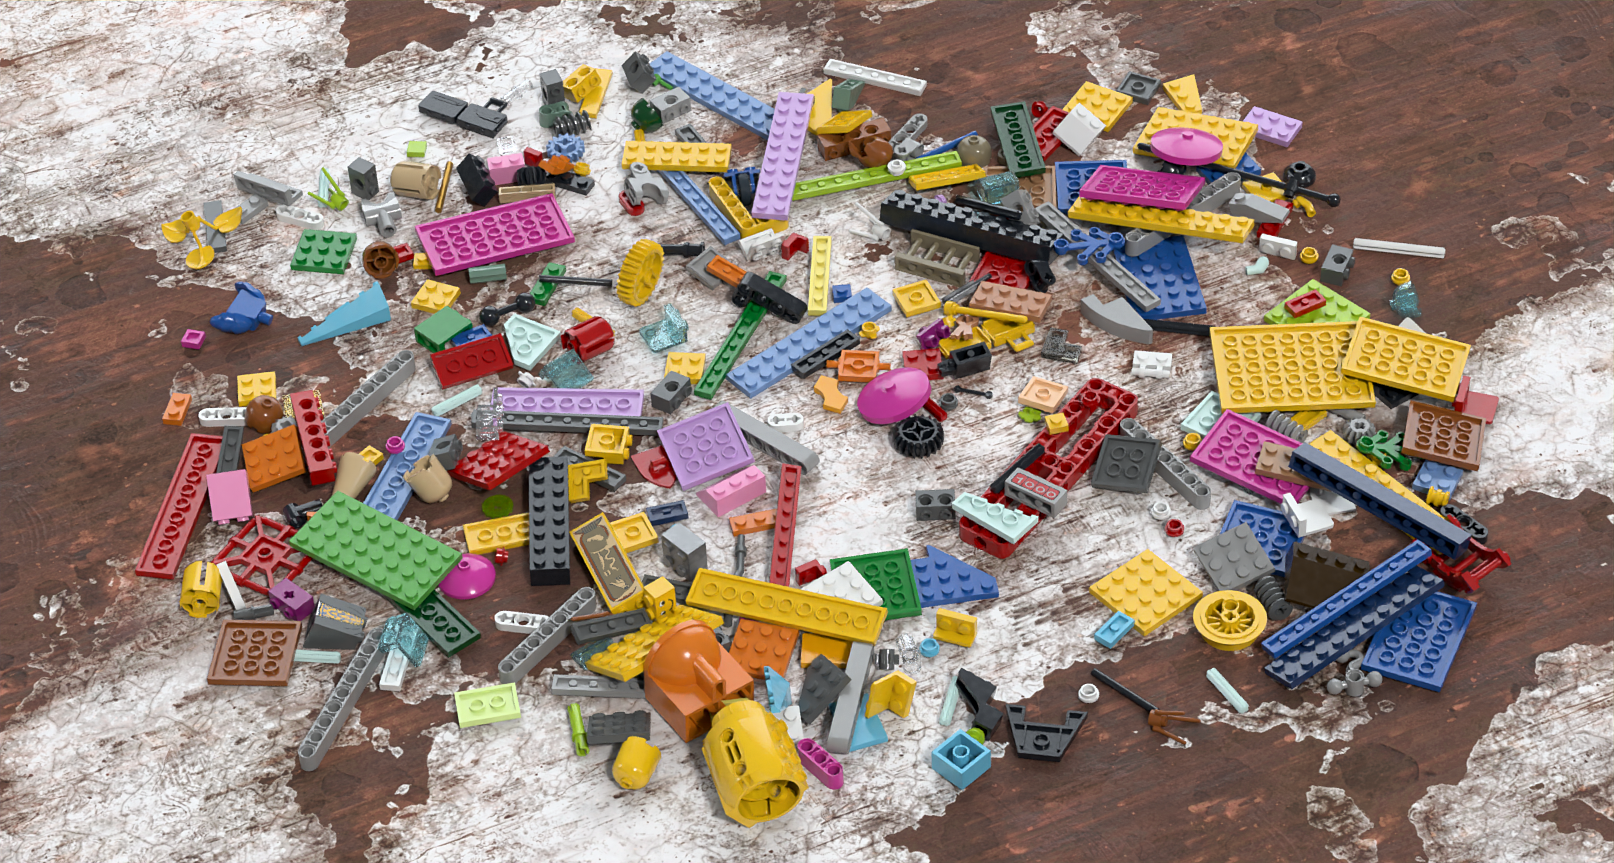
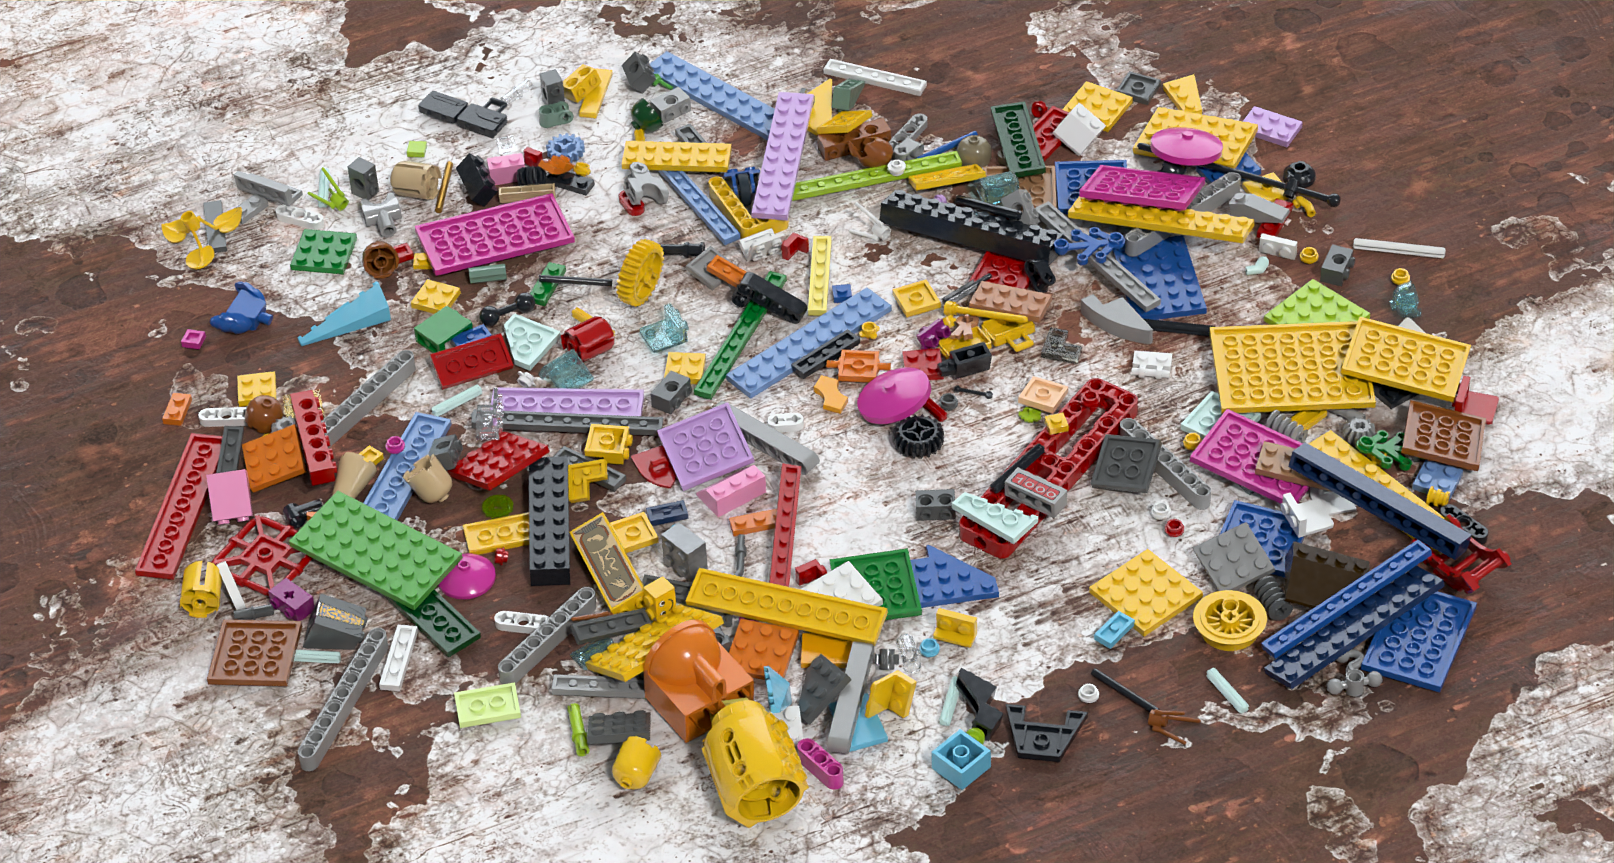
clear light blue bracket [378,613,429,667] -> none
dark grey piece [553,110,591,138] -> none
dark tan fence [895,229,980,288] -> none
red plate [1284,289,1326,318] -> none

